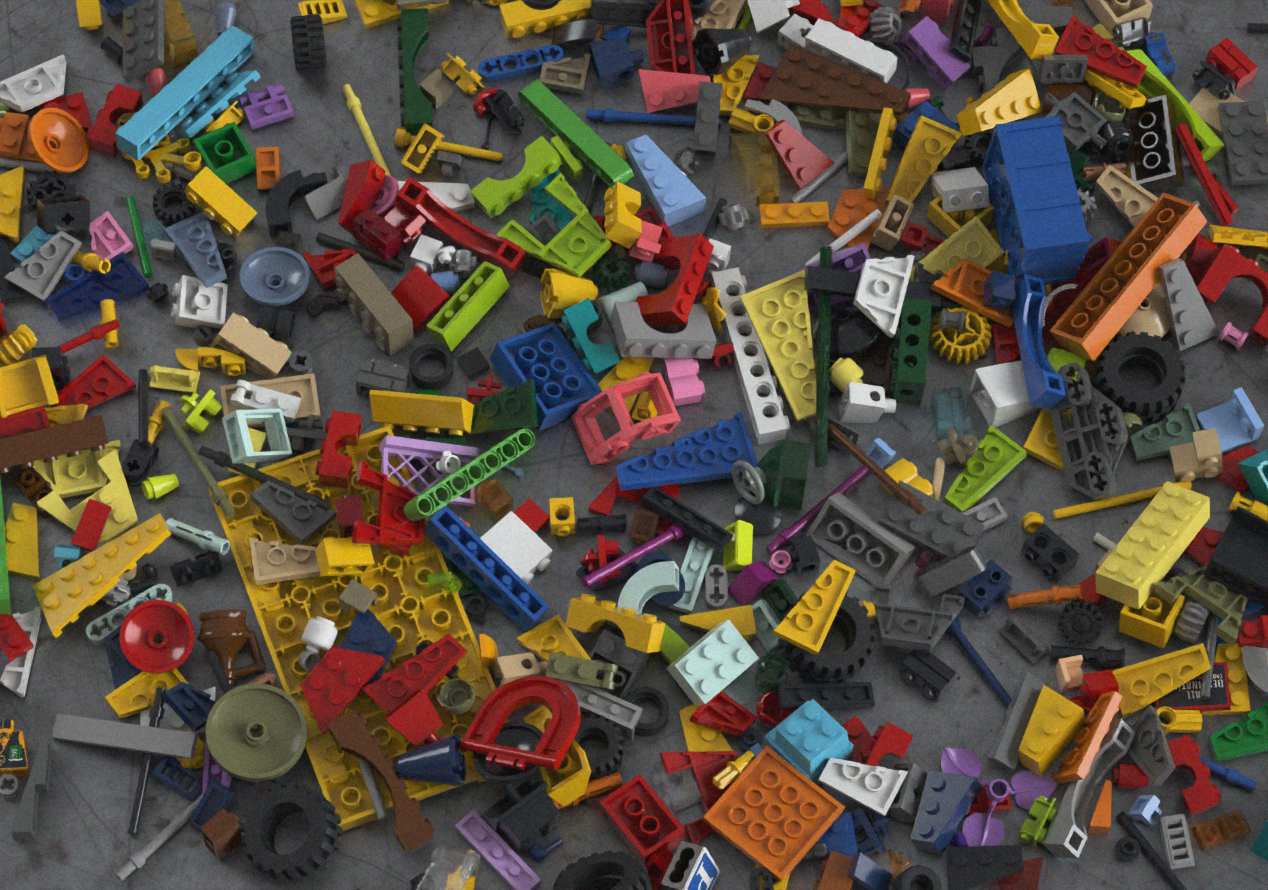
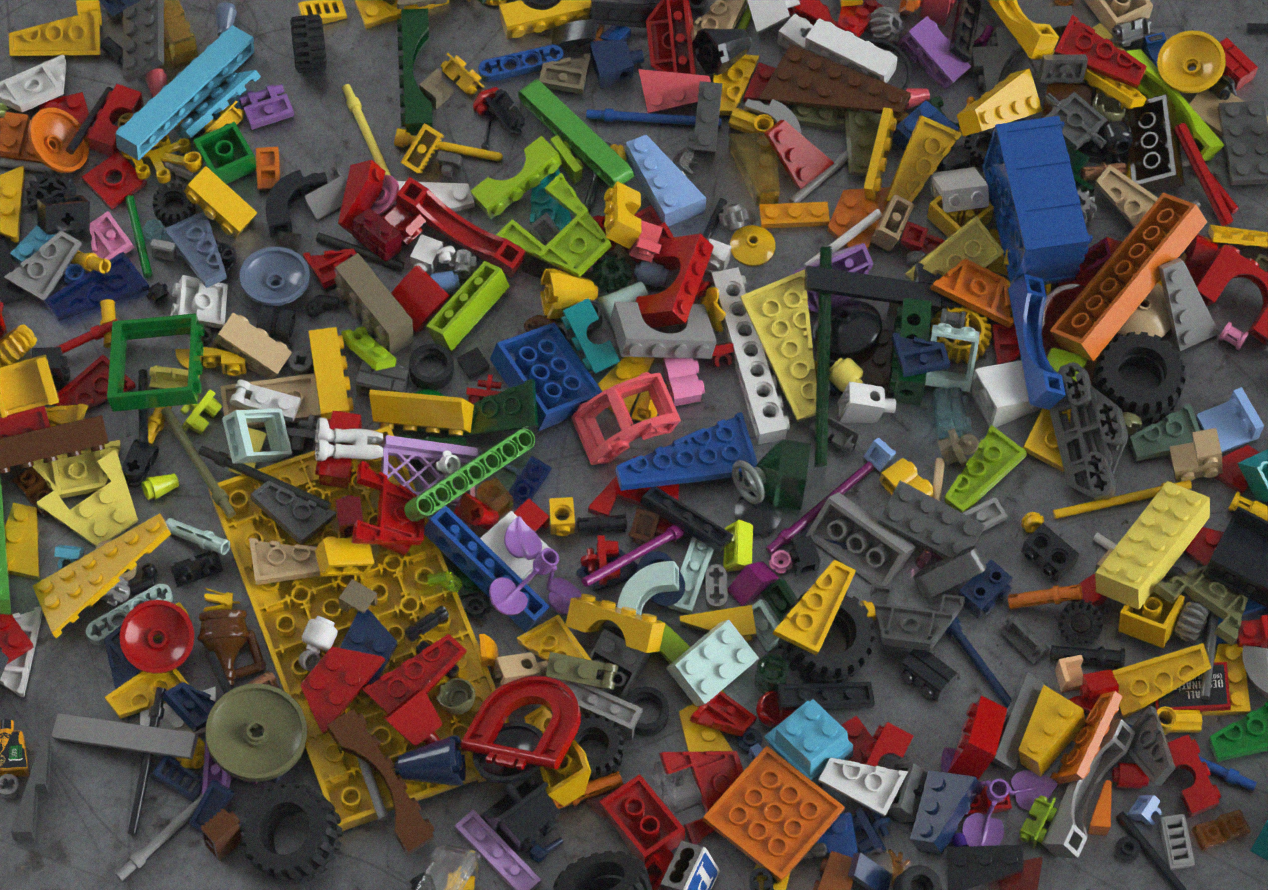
red tile [71,499,112,552] -> none
yellow axle [713,751,755,789] -> none
reddish brown bar [827,424,927,517] -> none
white wing [853,255,915,338] -> none
dark blue brick [983,271,1017,311] -> none
none -> yellow wing [8,9,101,56]
none -> black bar [66,87,113,154]
none -> red piece [82,151,147,210]
none -> green window [107,313,205,412]
none -> yellow piece [203,588,240,612]
none -> yellow brick [309,327,354,419]
none -> white piece [315,418,383,461]
none -> lime plate [341,326,396,371]
none -> black axle [404,606,449,642]
none -> red piece [453,493,499,530]
none -> medium lavender plant [489,516,582,615]
none -> clear blue slope [506,455,552,504]
none -> yellow dish [730,225,776,266]
none -> dark blue wing [892,333,950,377]
none -> light aqua window [925,323,979,392]
none -> red wedge [948,695,1008,780]
none -> yellow dish [1157,30,1226,93]

